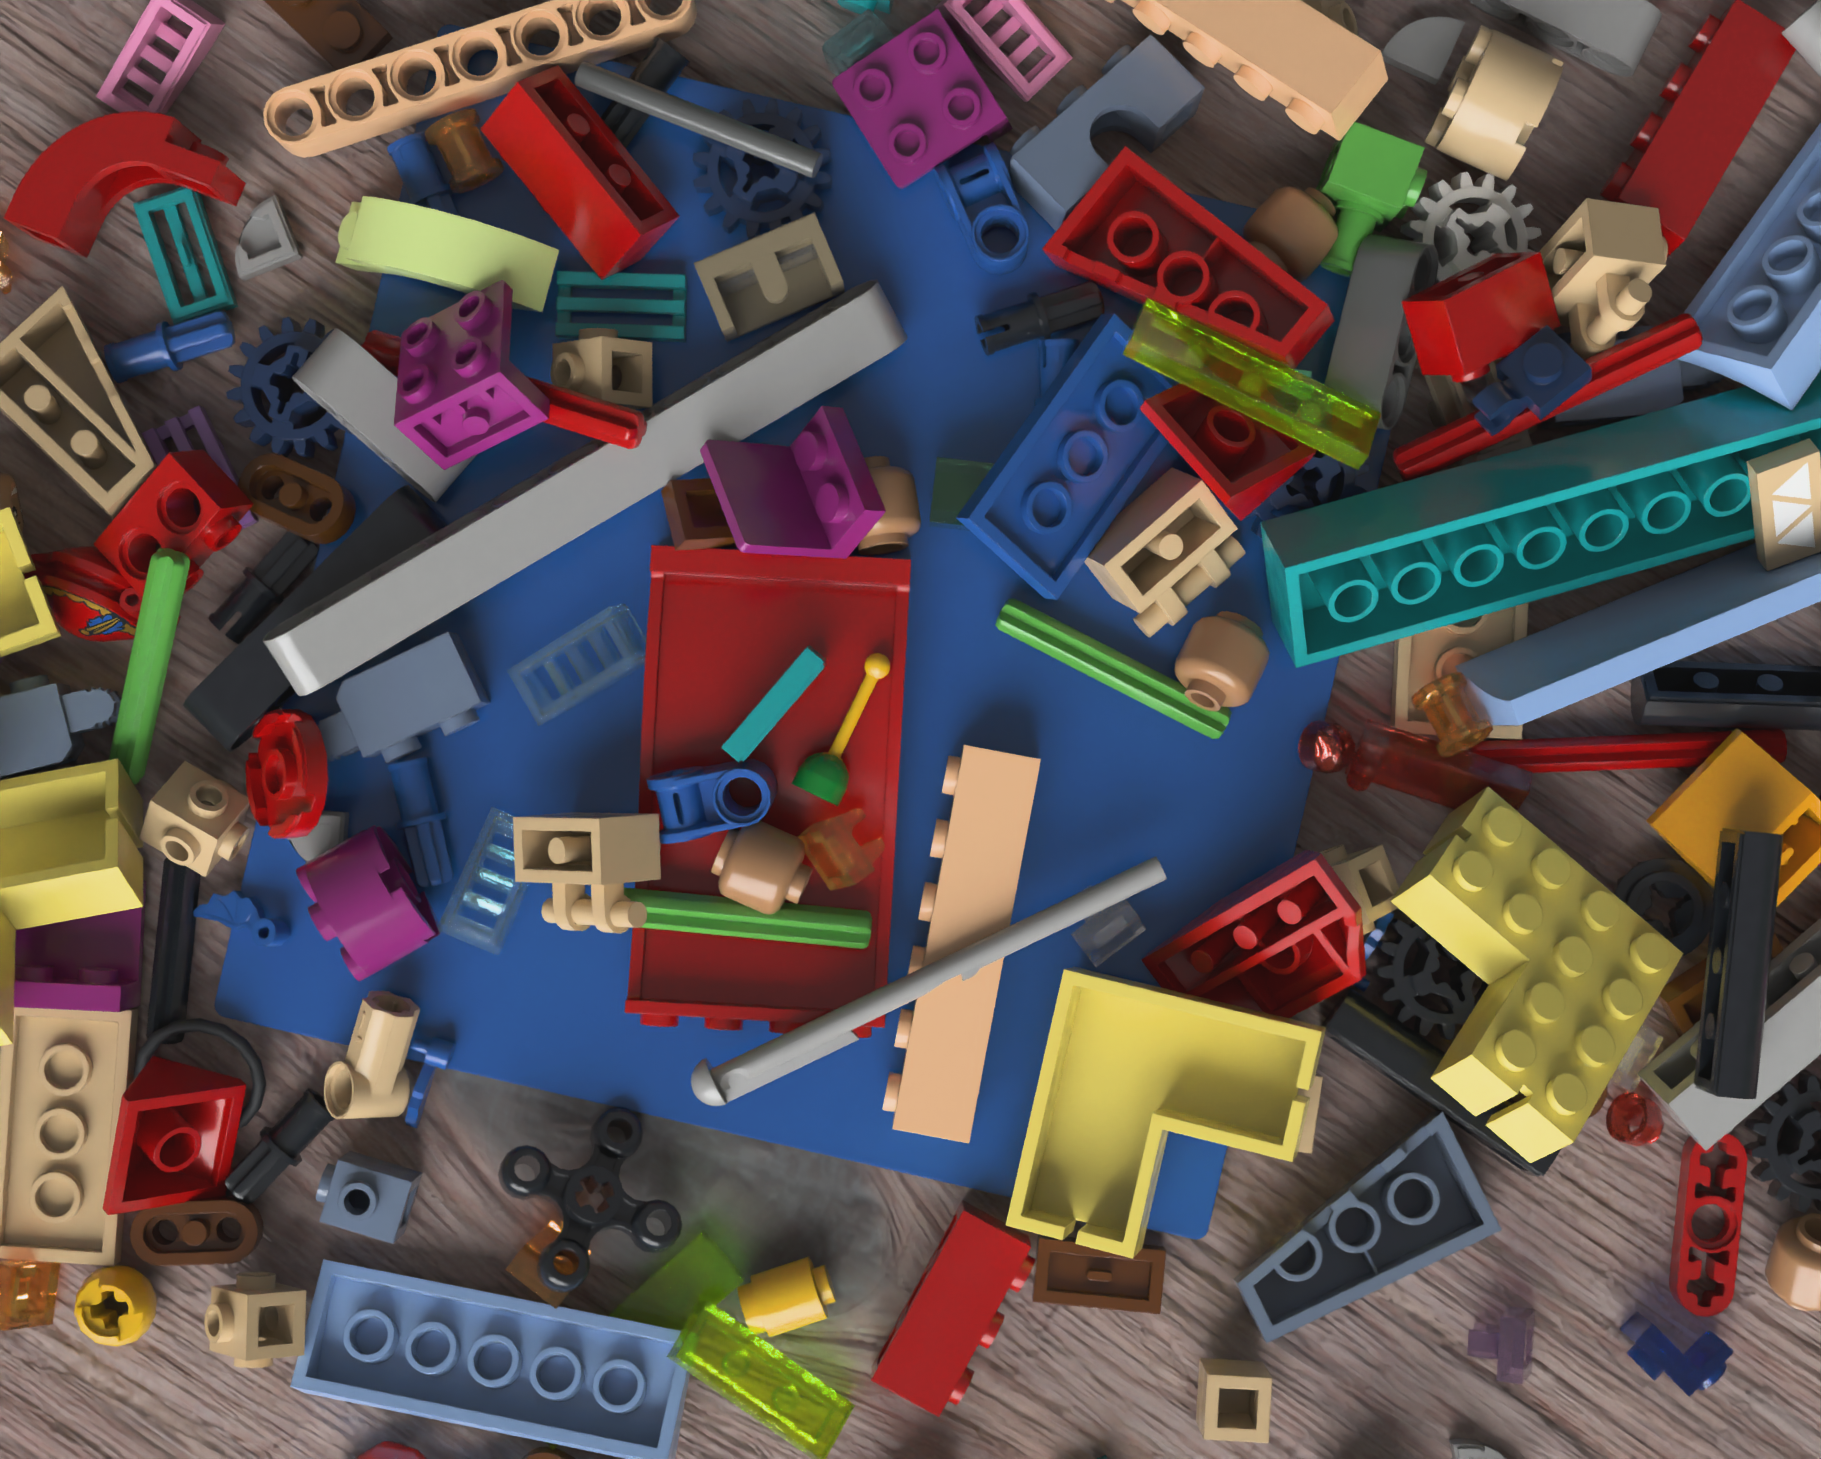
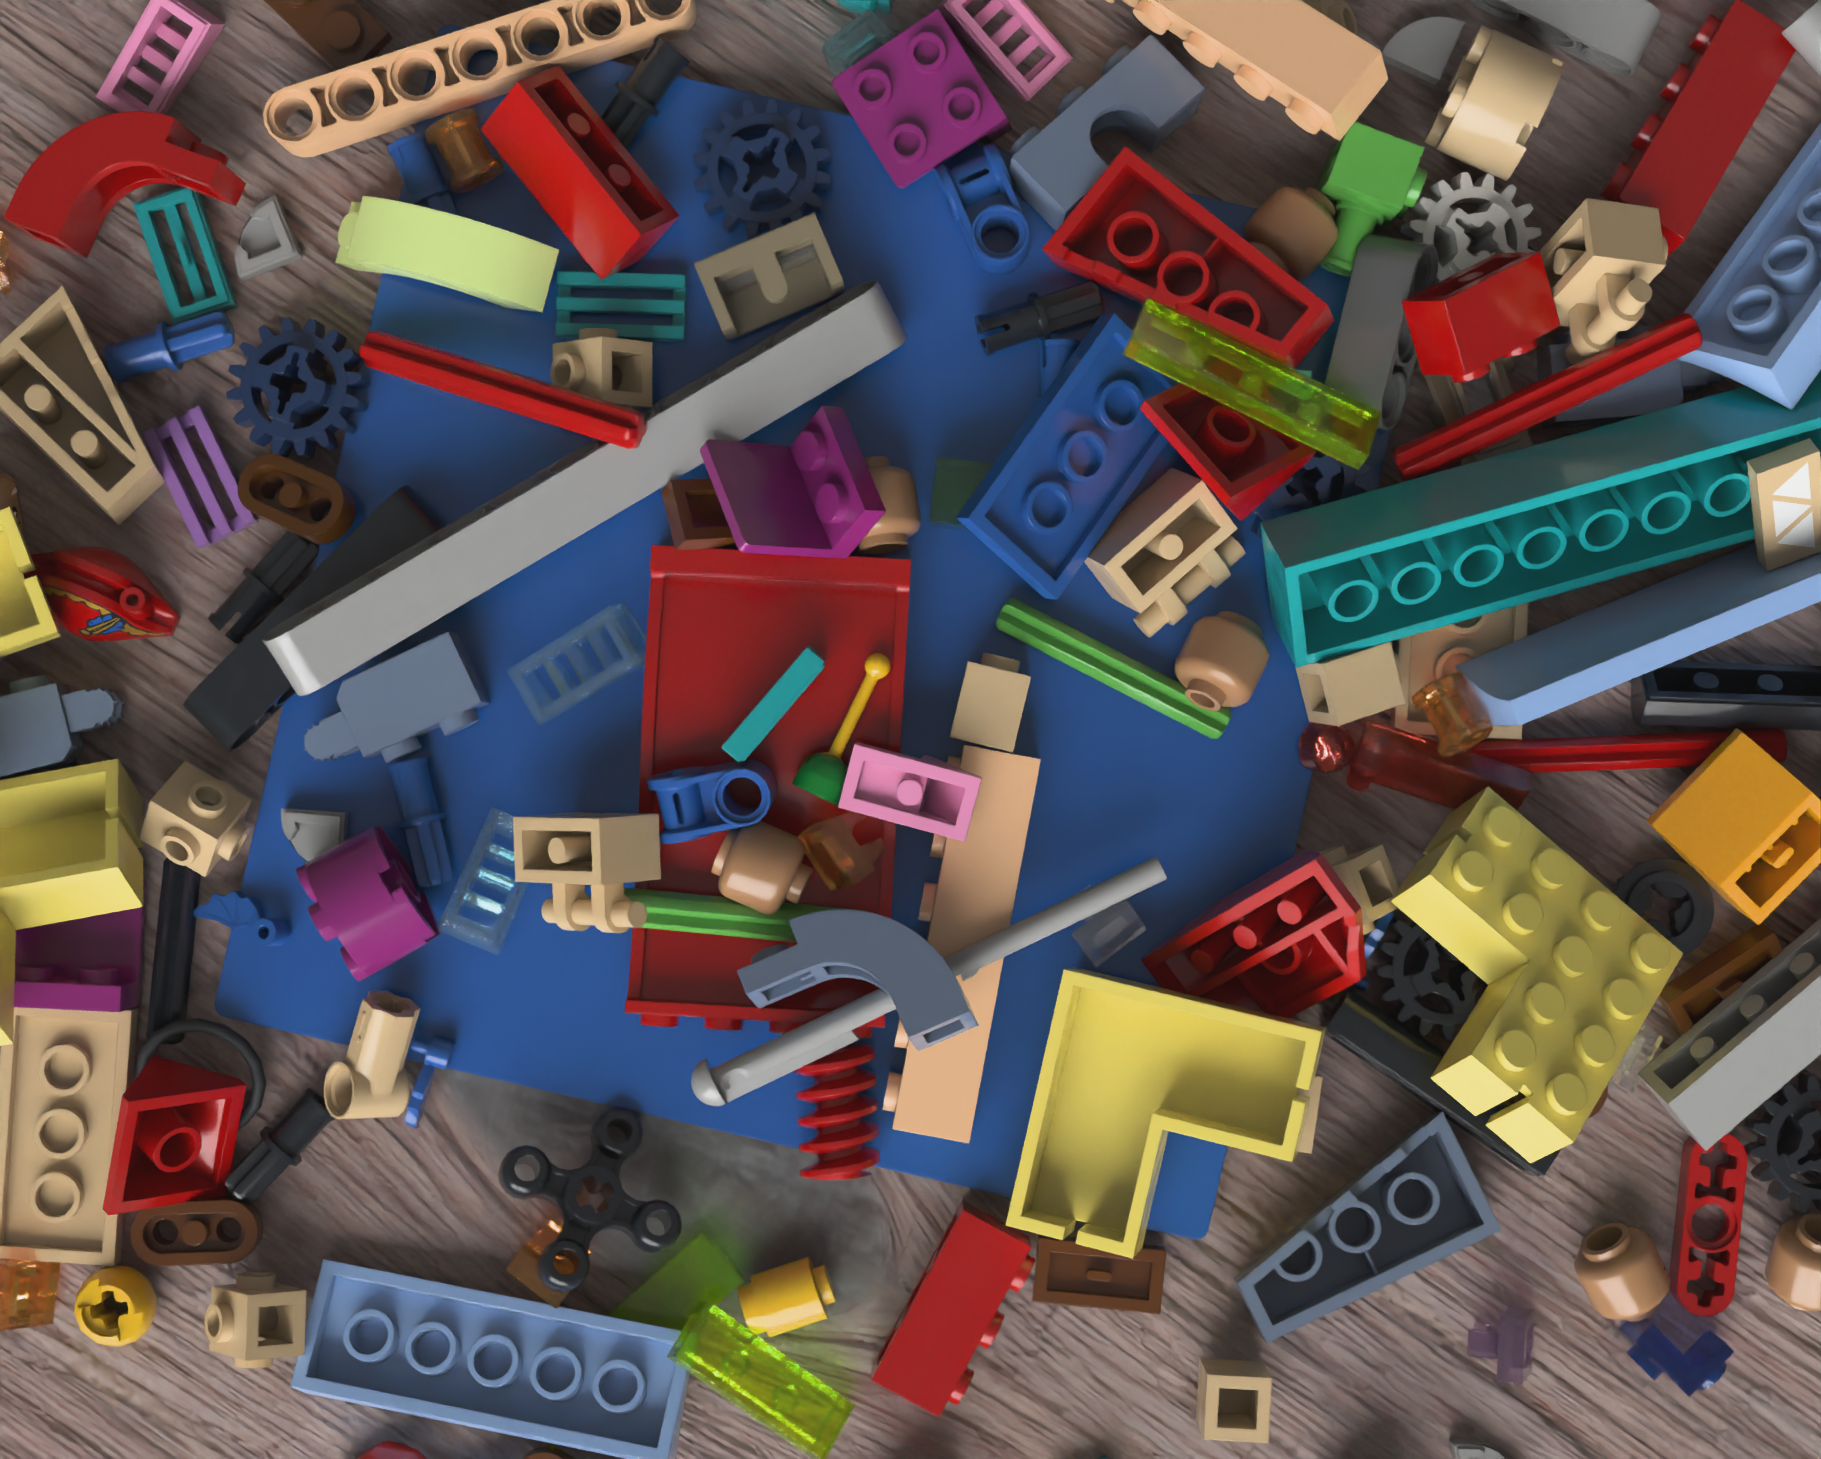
red brick [93,449,254,598] -> none
bright green axle [109,548,190,785] -> none
red tile [245,709,328,839] -> none
light grey beam [292,328,477,503] -> none
sand blue brick [316,1151,423,1244] -> none
magenta bracket [394,280,550,470] -> none
dark grey bar [575,61,823,178] -> none
dark blue plate [1472,325,1592,436] -> none
clear red hinge [1606,1092,1664,1146] -> none
black brick [1694,828,1784,1099] -> none
none -> sand blue arch [737,909,979,1051]
none -> red piece [795,1043,880,1180]
none -> bright pink slope [838,742,982,842]
none -> tan brick [949,653,1031,752]
none -> tan brick [1295,641,1405,726]
none -> medium nougat head [1574,1223,1671,1322]

